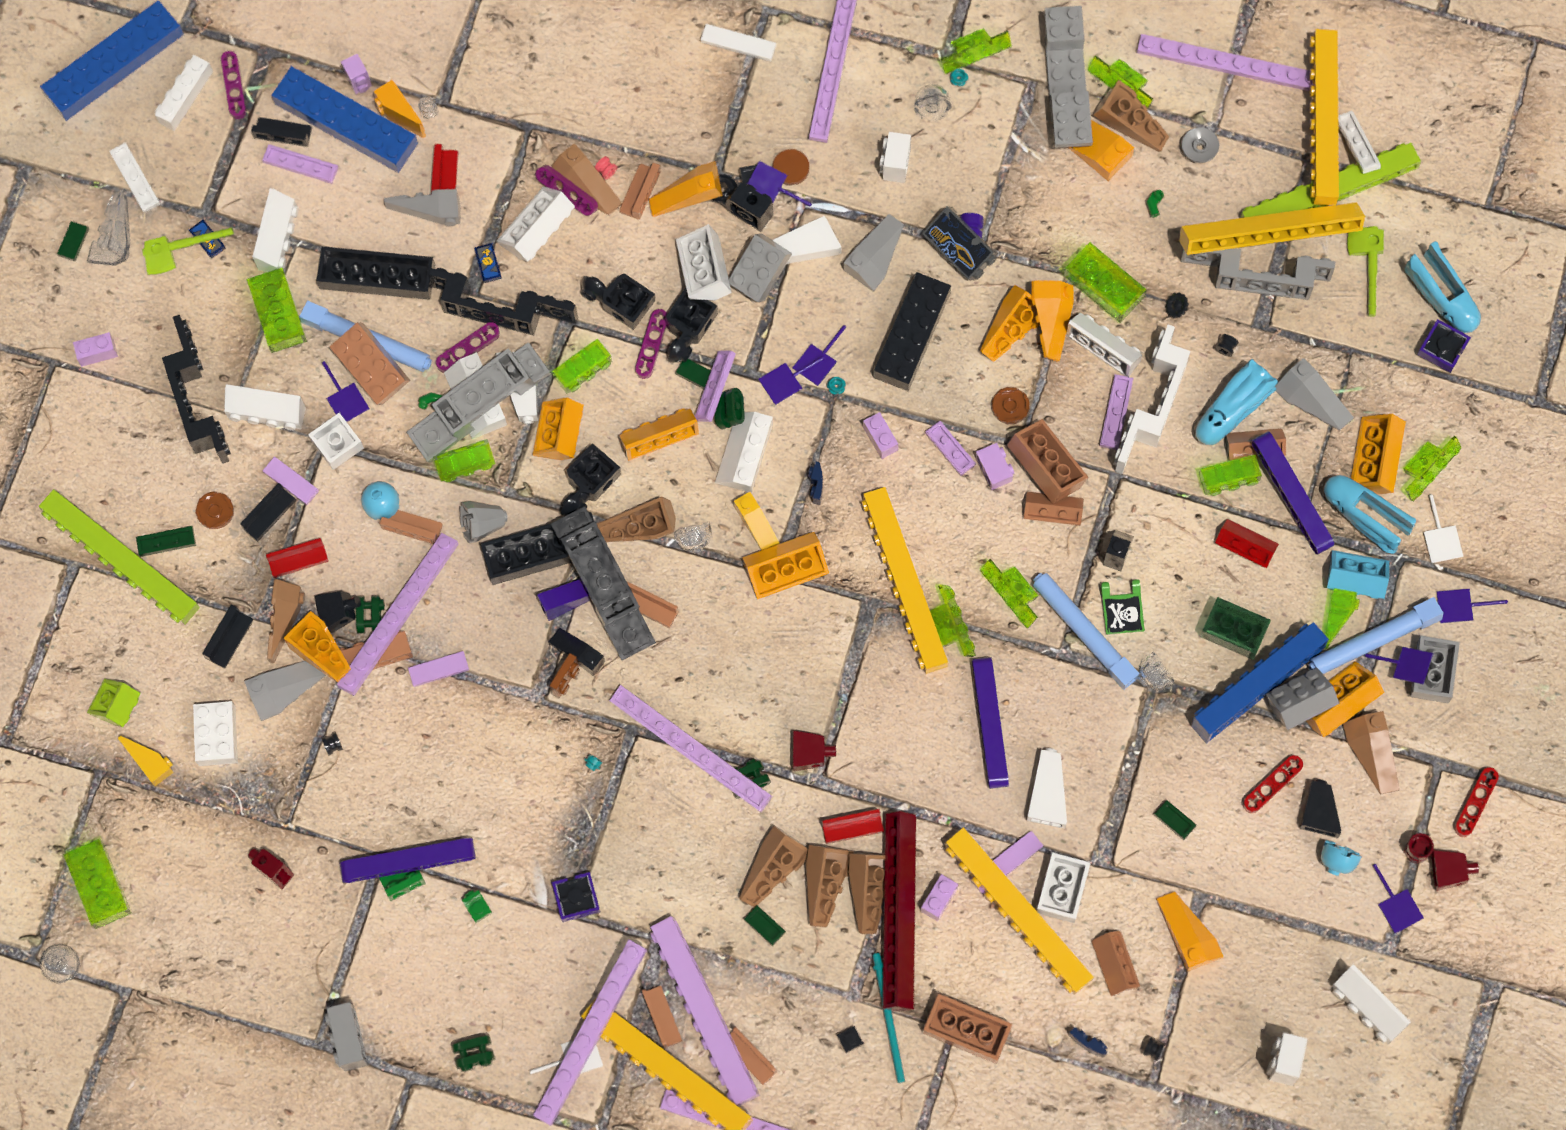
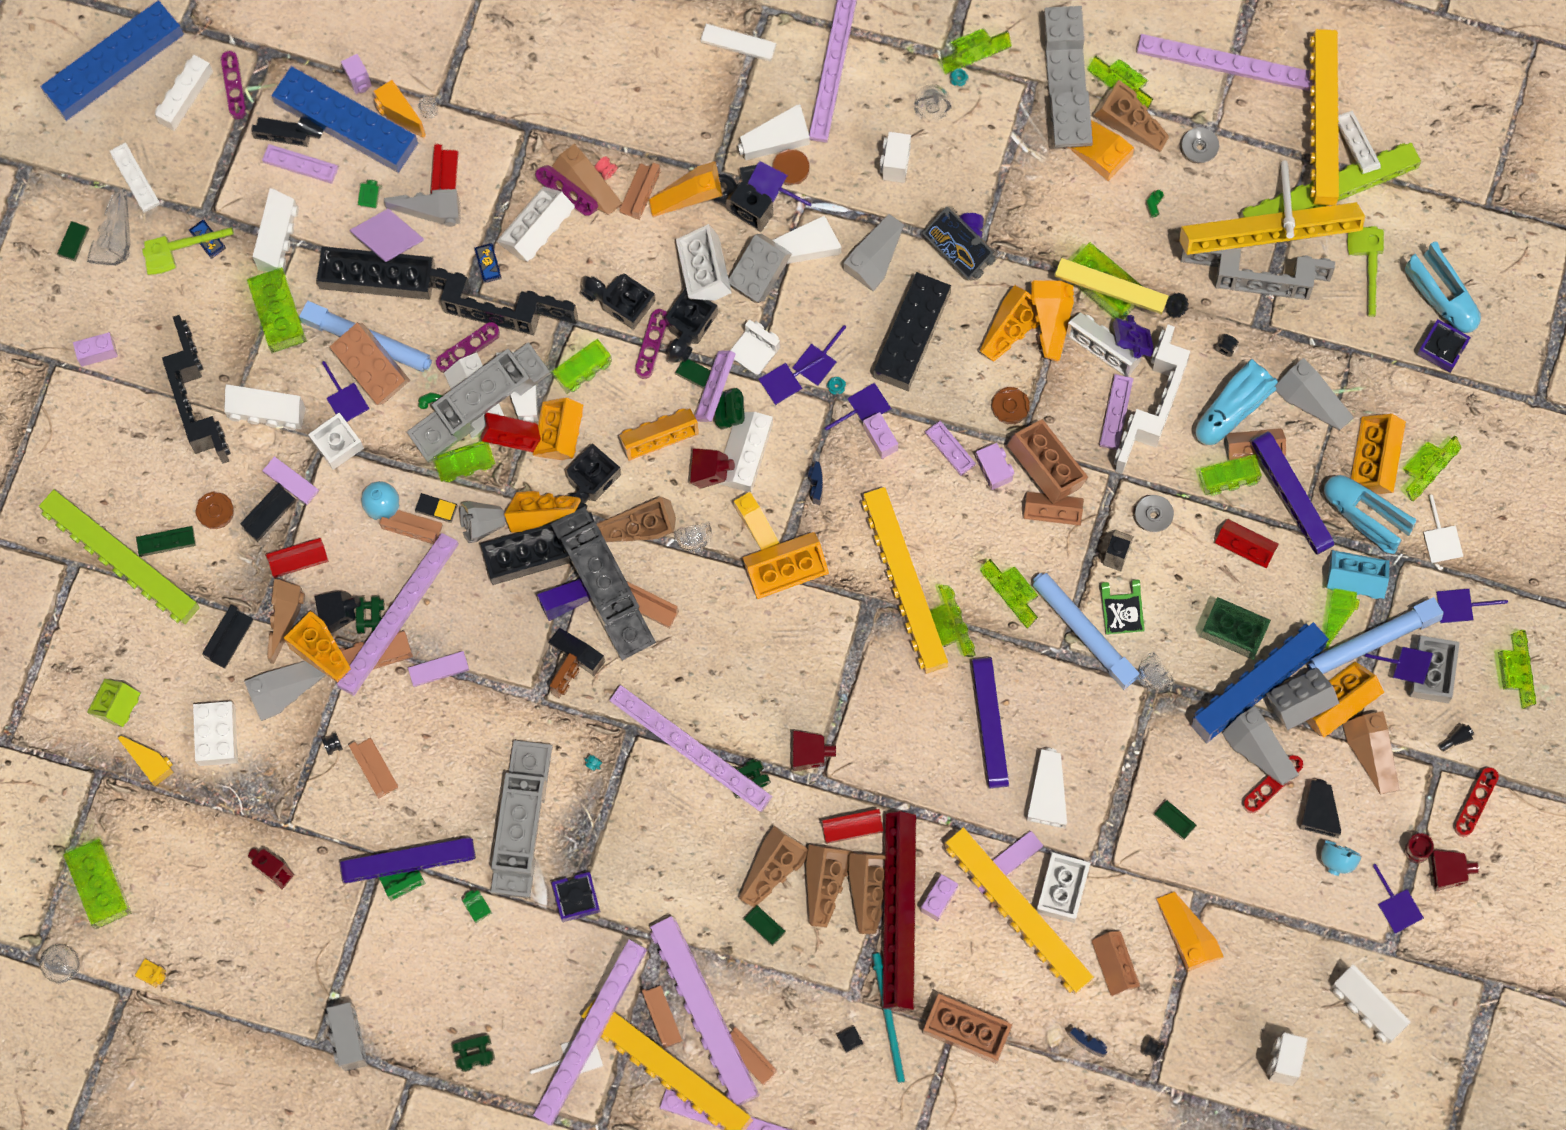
none -> yellow bracket [135,959,166,988]
none -> black cone [295,117,324,139]
none -> nougat panel [348,738,398,799]
none -> lavender piece [350,209,424,262]
none -> green bracket [358,179,382,208]
none -> black tile [415,493,458,523]
none -> red panel [481,412,541,452]
none -> light grey bracket [491,740,553,898]
none -> light orange wedge [504,491,581,533]
none -> dark red torso [690,448,735,489]
none -> white bracket [730,319,780,375]
none -> white slope [738,104,810,161]
none -> dark purple piece [825,382,891,430]
none -> light yellow tile [1055,258,1168,315]
none -> dark purple plate [1113,315,1154,358]
none -> light grey dish [1135,495,1174,532]
none -> light grey wedge [1222,706,1299,786]
none -> white bar [1281,160,1295,238]
none -> black cone [1439,724,1475,752]
none -> clear neon green bracket [1498,630,1536,709]

